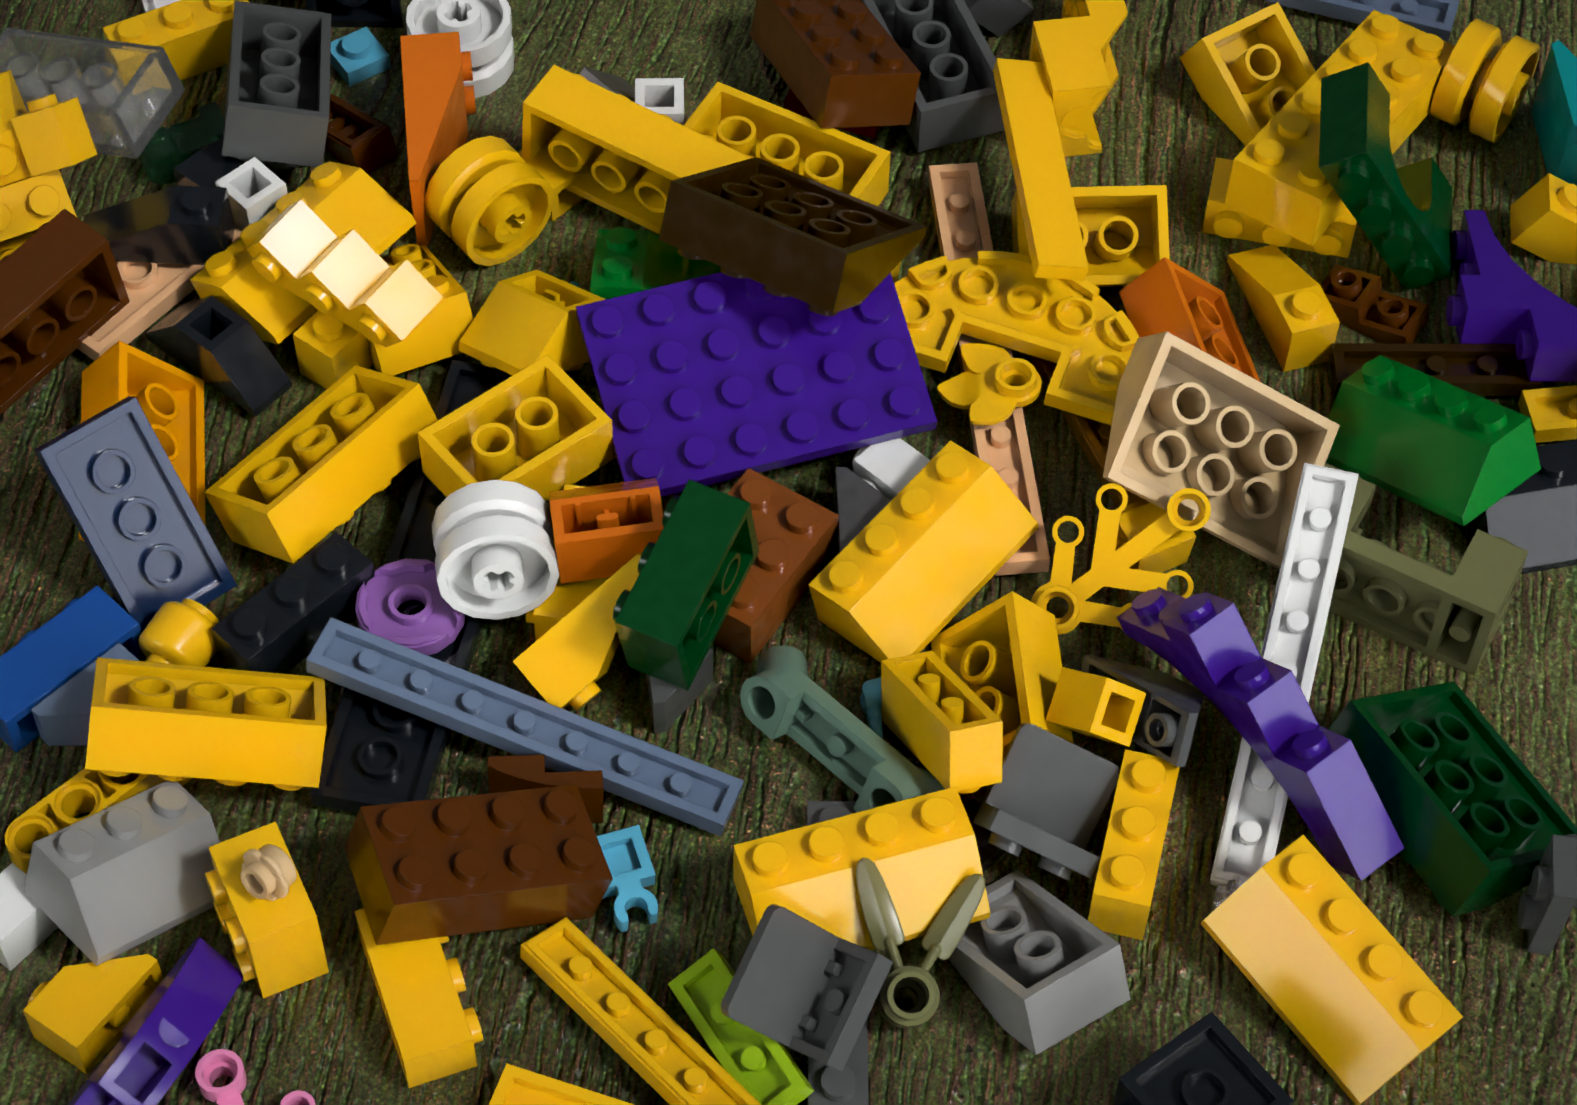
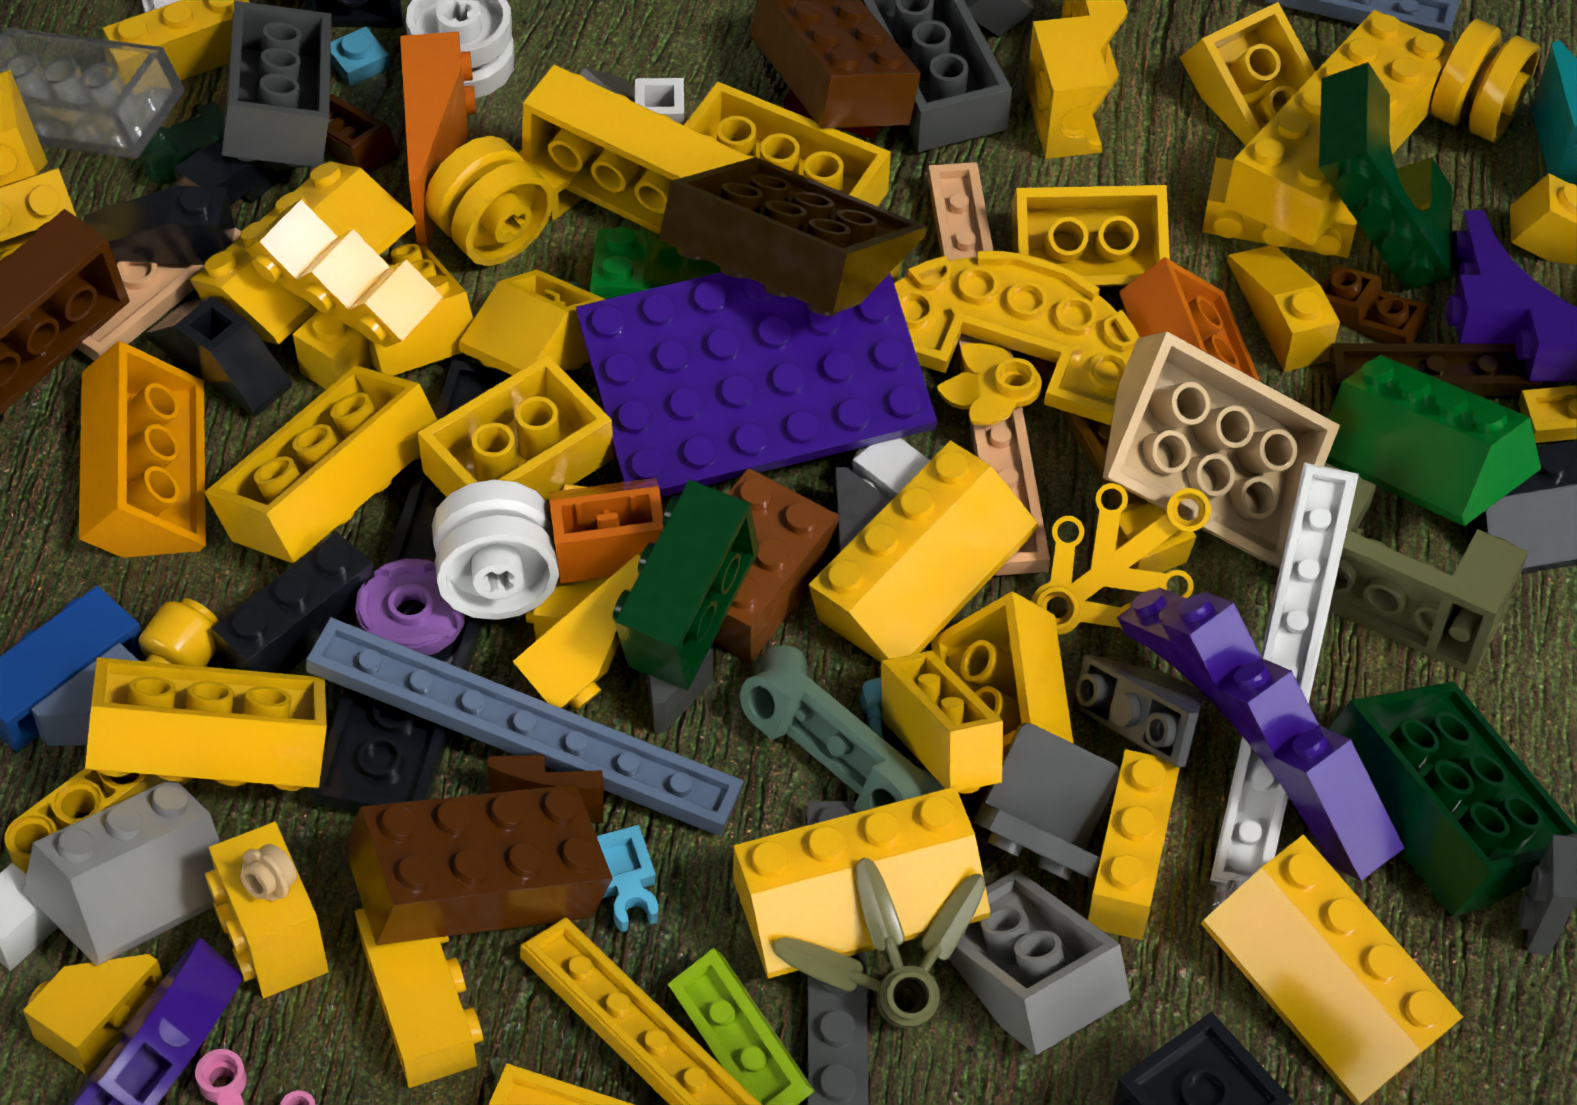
yellow brick [11,93,97,177] -> none
plate [34,396,237,632] -> none
white brick [215,157,288,231] -> none
dark grey bracket [721,904,893,1072] -> none
yellow tile [993,58,1089,281] -> none
yellow brick [1045,667,1146,747] -> none

